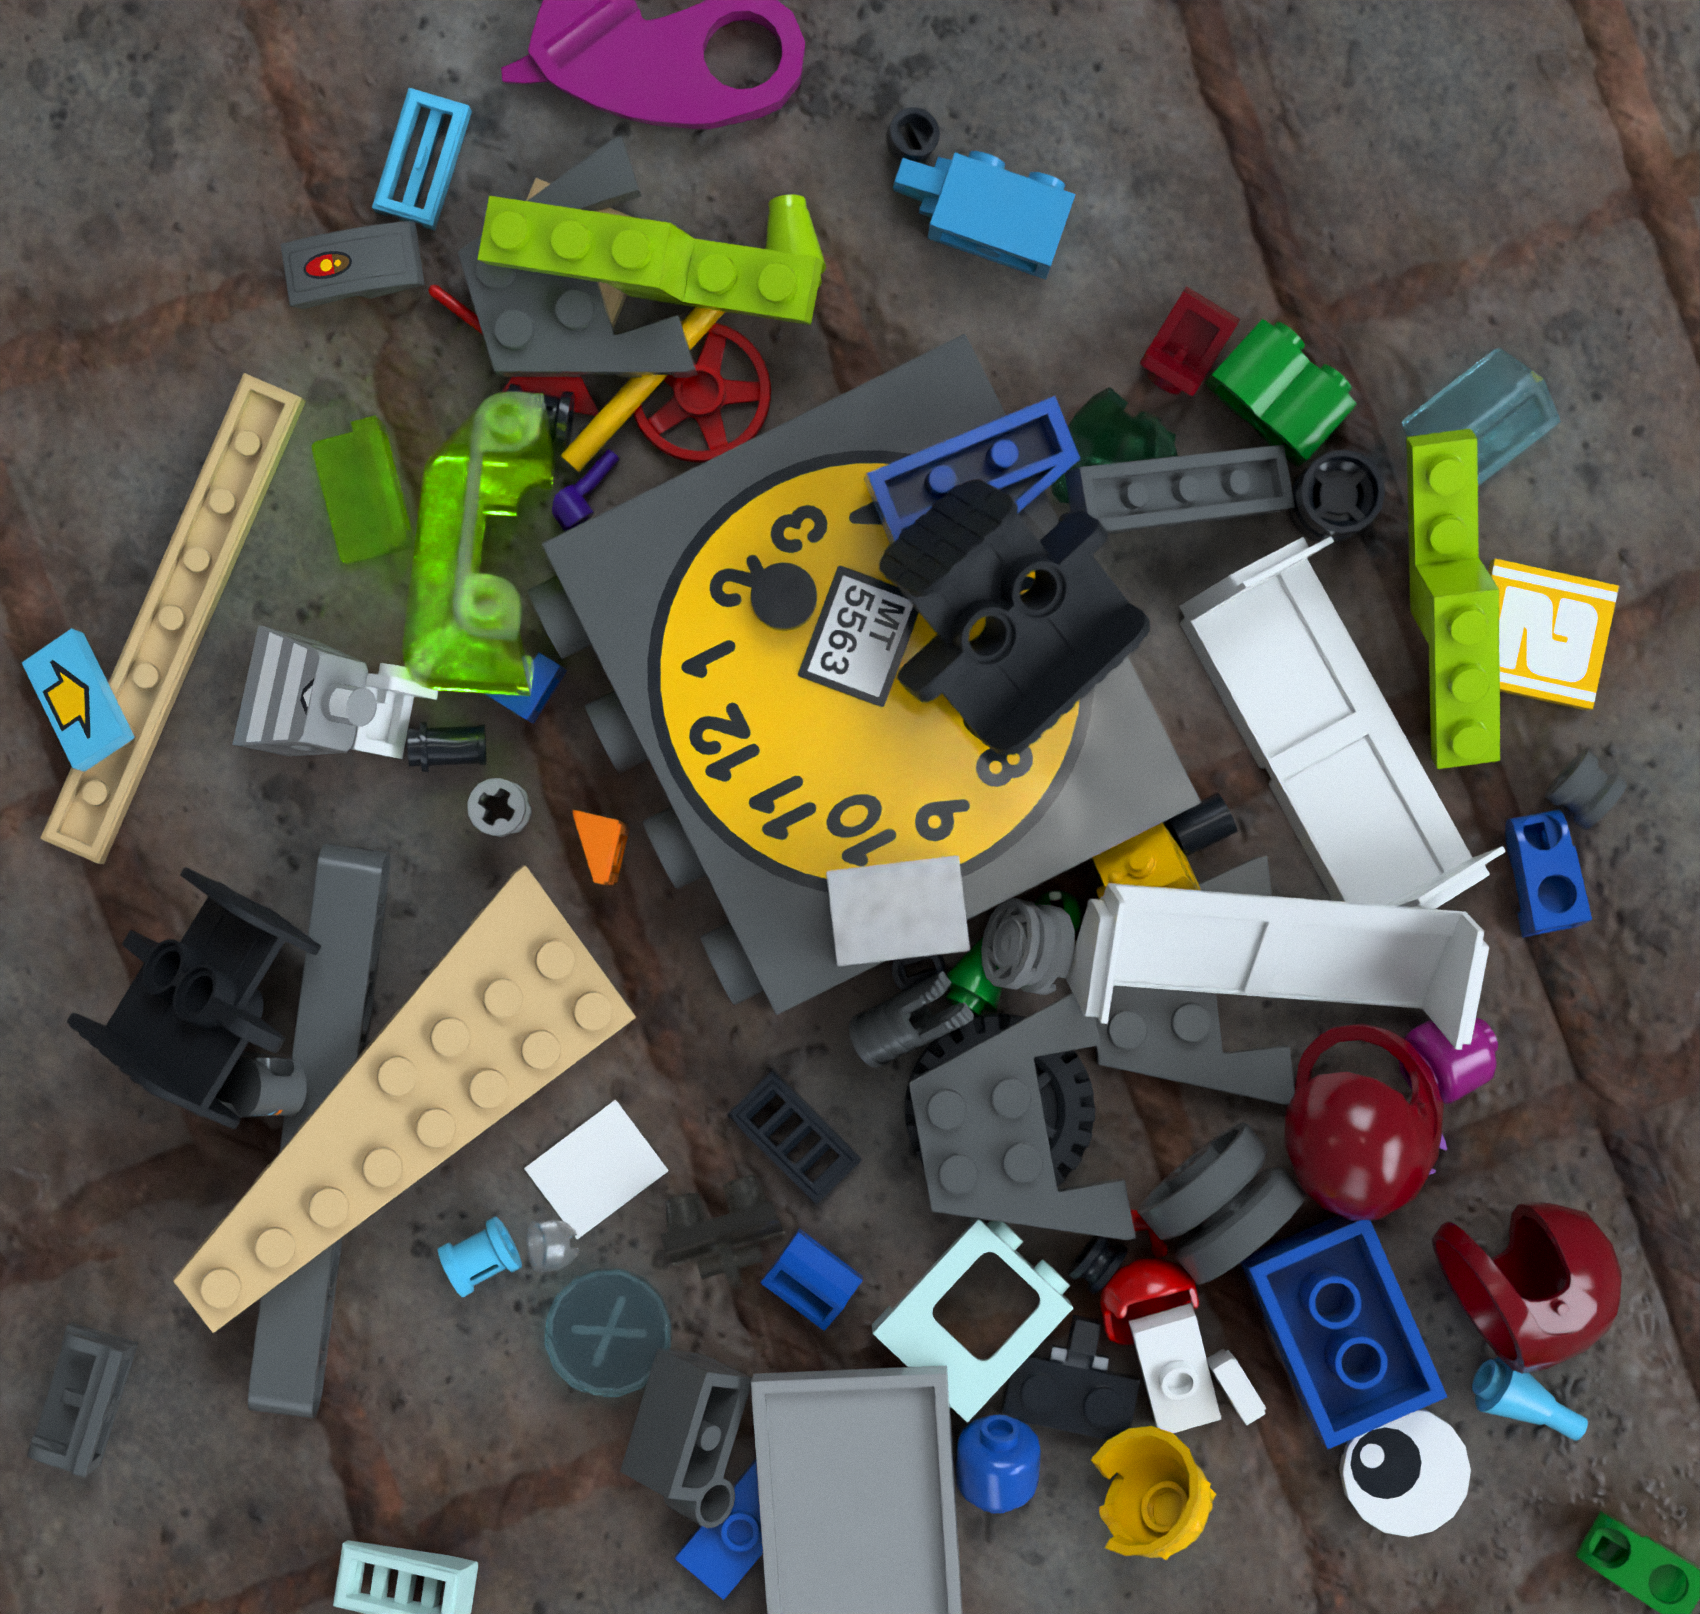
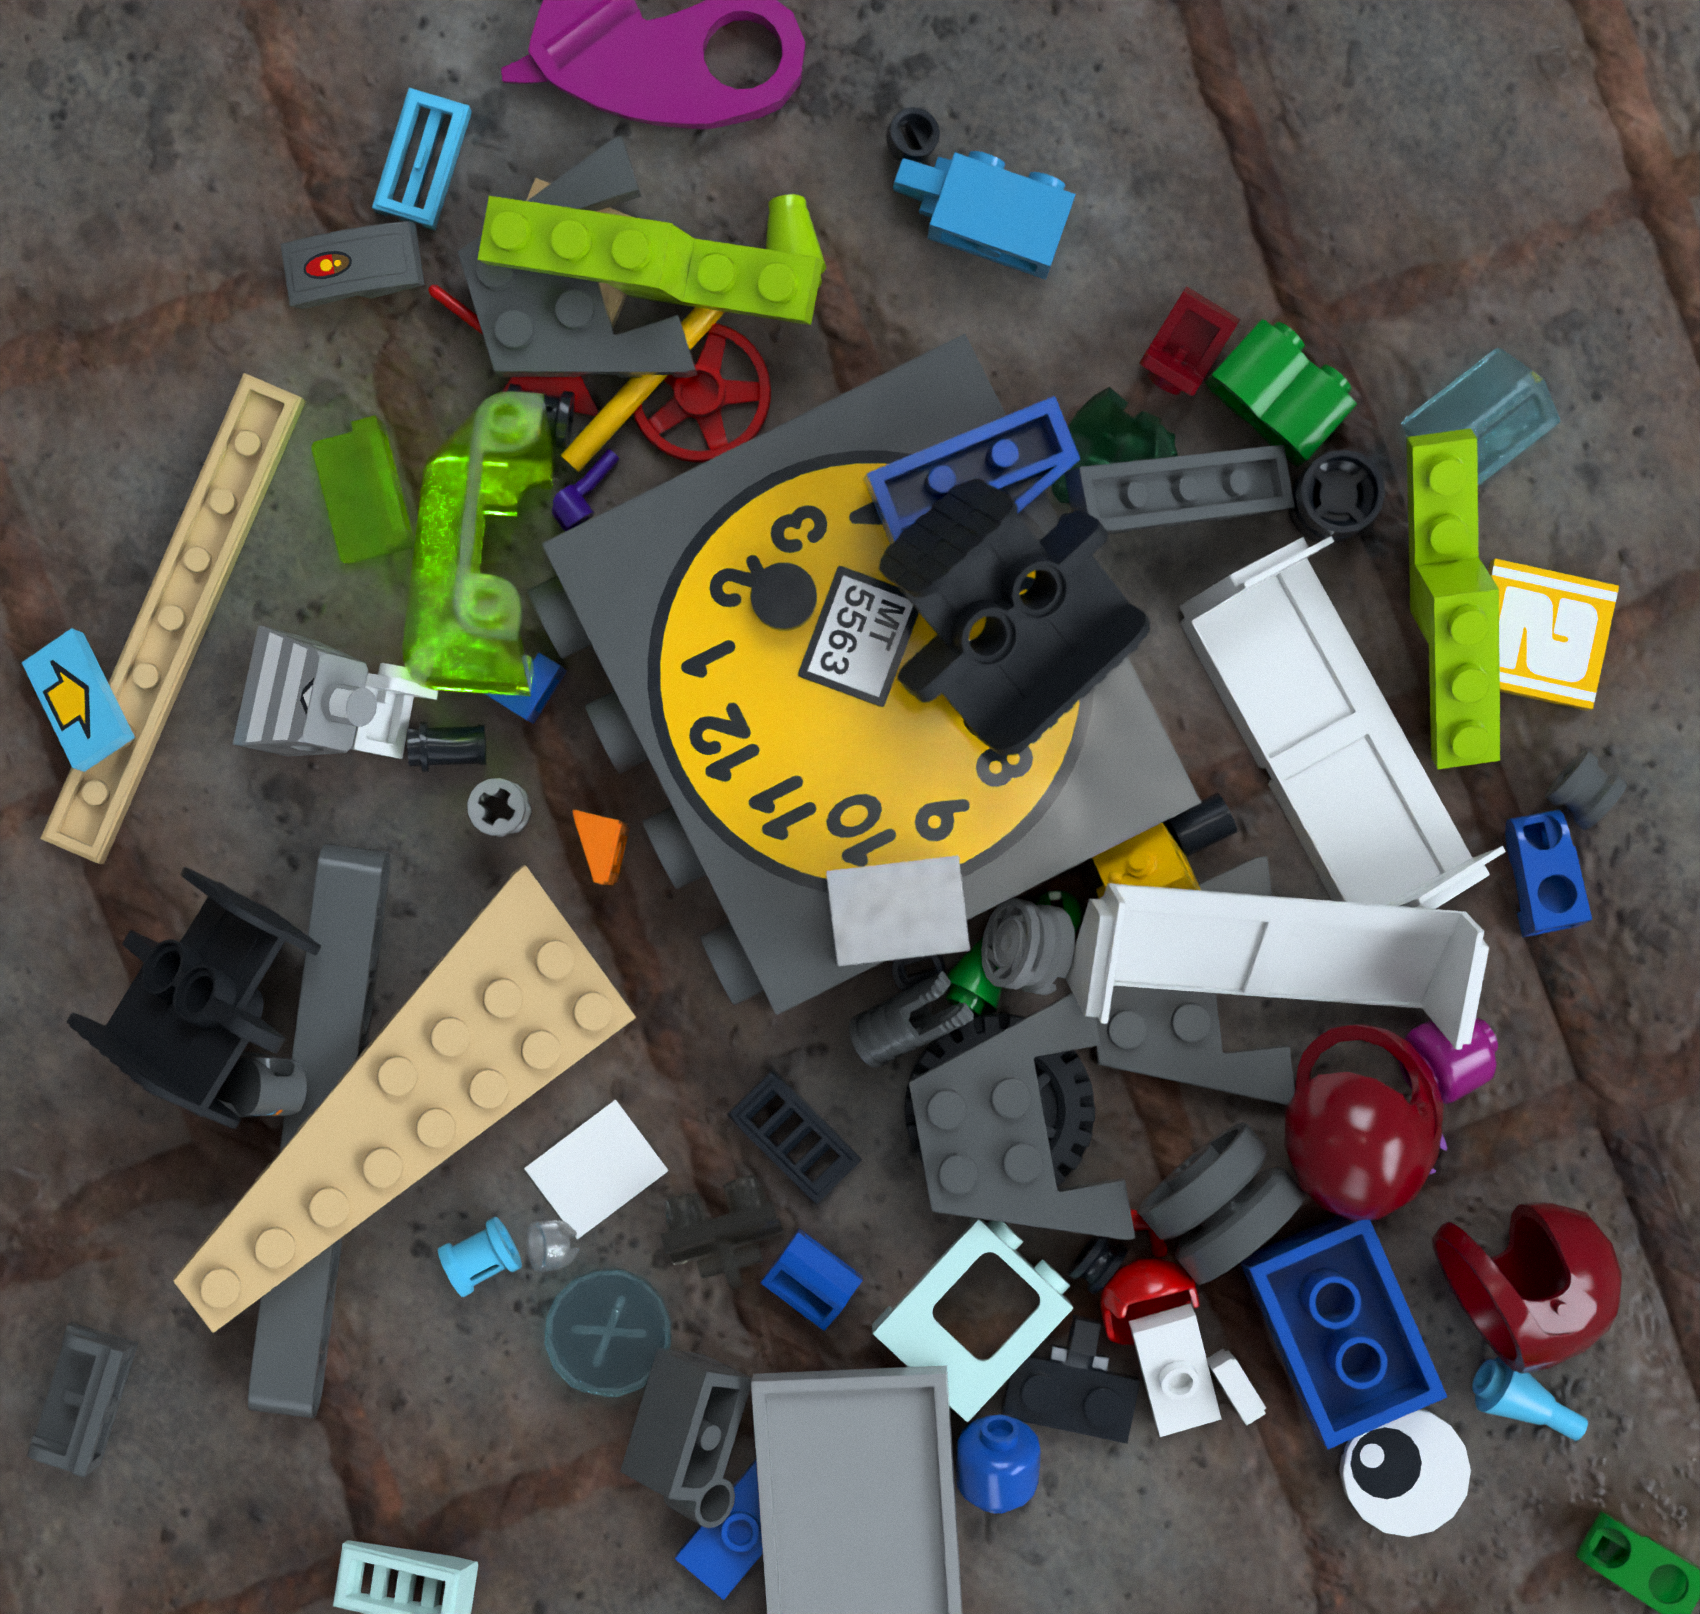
yellow helmet [1091,1426,1216,1560] -> none

